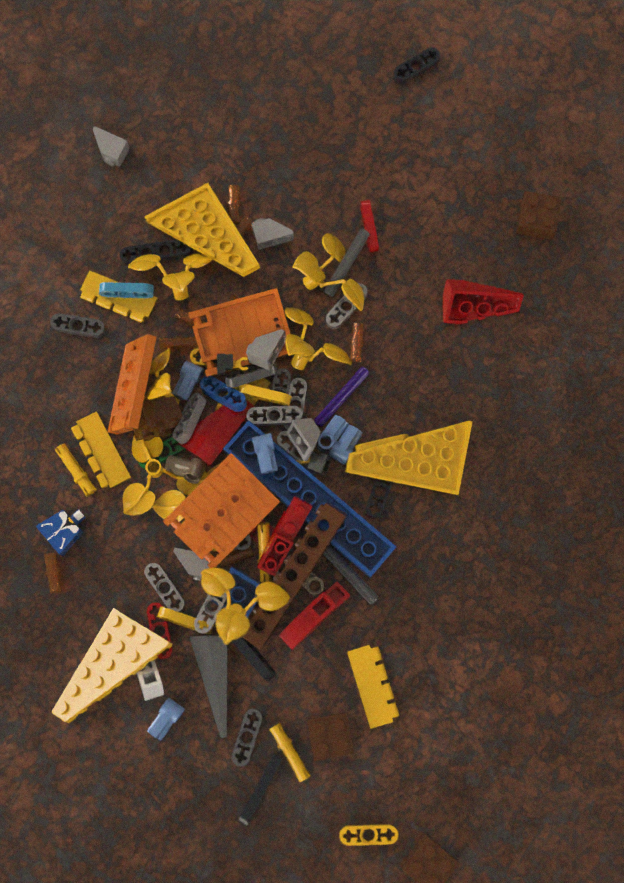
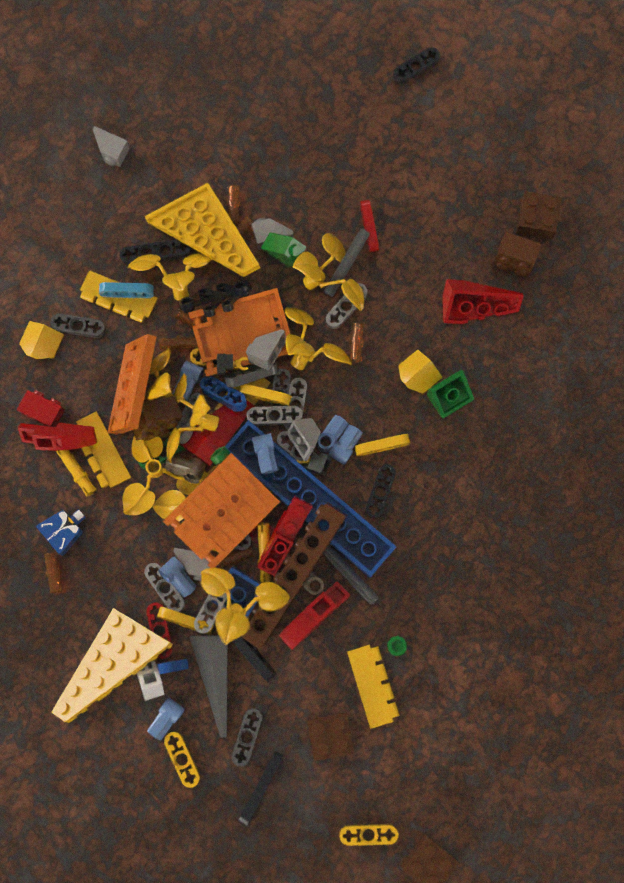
yellow pin [269,723,311,782] -> none
dark purple axle [314,367,369,427] -> none
yellow wing [345,421,473,495] -> none
none -> red brick [17,390,65,427]
none -> red slope [18,422,98,451]
none -> yellow slope [19,321,64,359]
none -> blue beam [157,659,189,674]
none -> medium blue piece [158,557,197,597]
none -> yellow beam [164,732,200,788]
none -> yellow plant [166,373,219,463]
none -> black plant [179,281,252,317]
none -> green tile [210,446,230,465]
none -> green slope [261,232,306,267]
none -> green tile [387,636,407,656]
none -> yellow slope [398,350,443,394]
none -> green slope [427,369,475,419]
none -> reddish brown brick [493,232,541,276]

